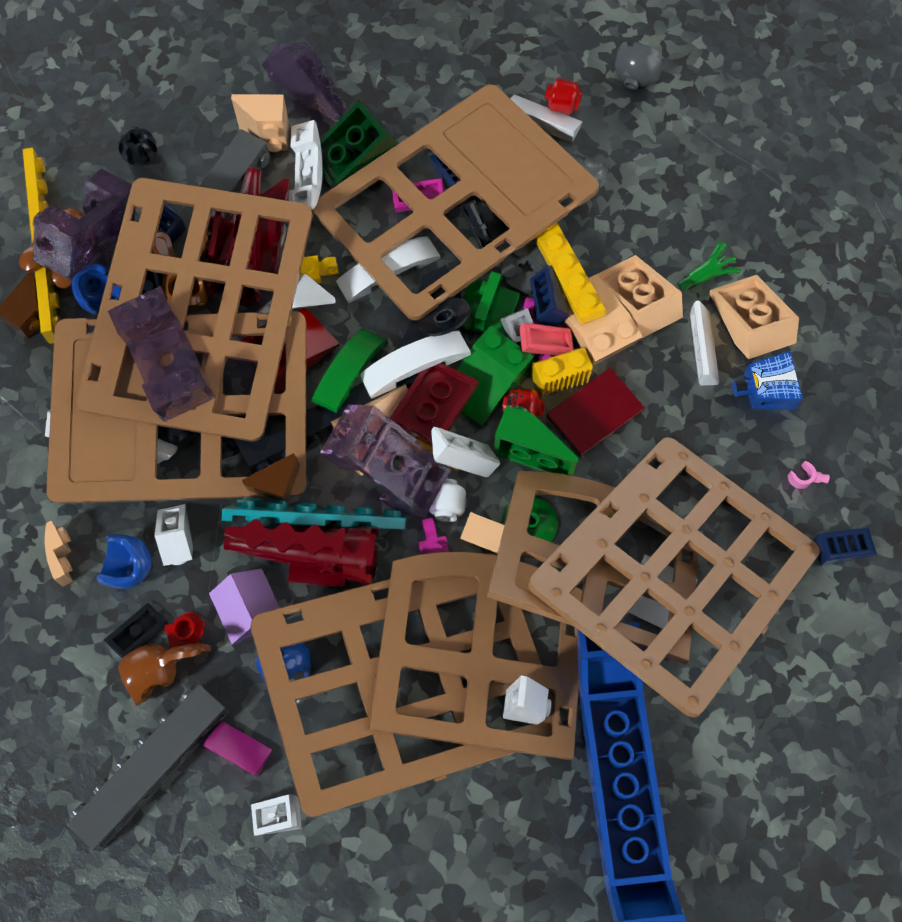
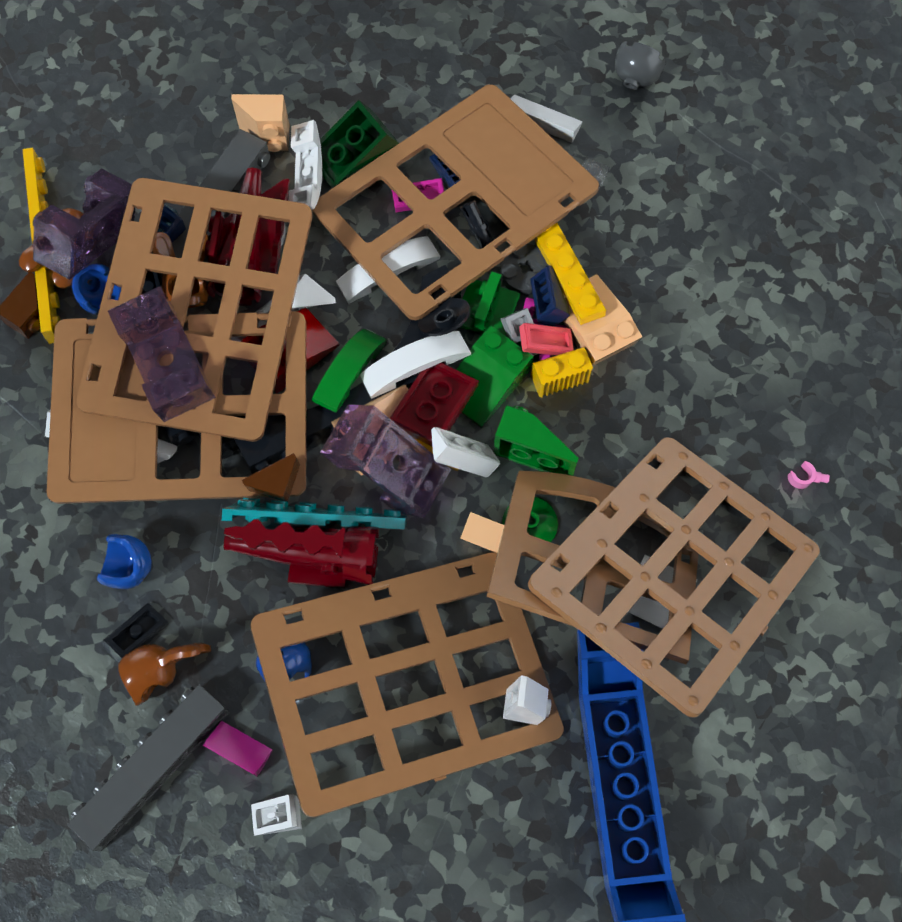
light nougat slope [45,520,73,587] -> none
black piece [118,127,157,166] -> none
white slope [155,504,193,566] -> none
red animal [164,612,205,648] -> none
lavender slope [209,568,286,645] -> none
clear purple wedge [262,42,349,123] -> none
yellow plate [300,255,339,284] -> none
medium nougat window [369,552,582,760] -> none
dark pink plate [418,517,450,555] -> none
white head [428,479,466,522] -> none
red head [503,388,545,418] -> none
red head [544,78,583,115] -> none
dark red tile [546,368,645,457] -> none
light nougat slope [597,255,683,339] -> none
green piece [677,242,741,292] -> none
white slope [690,301,719,386] -> none
light nougat slope [710,275,799,359] -> none
torso [732,352,803,410] -> none
dark blue slope [813,527,877,566] -> none

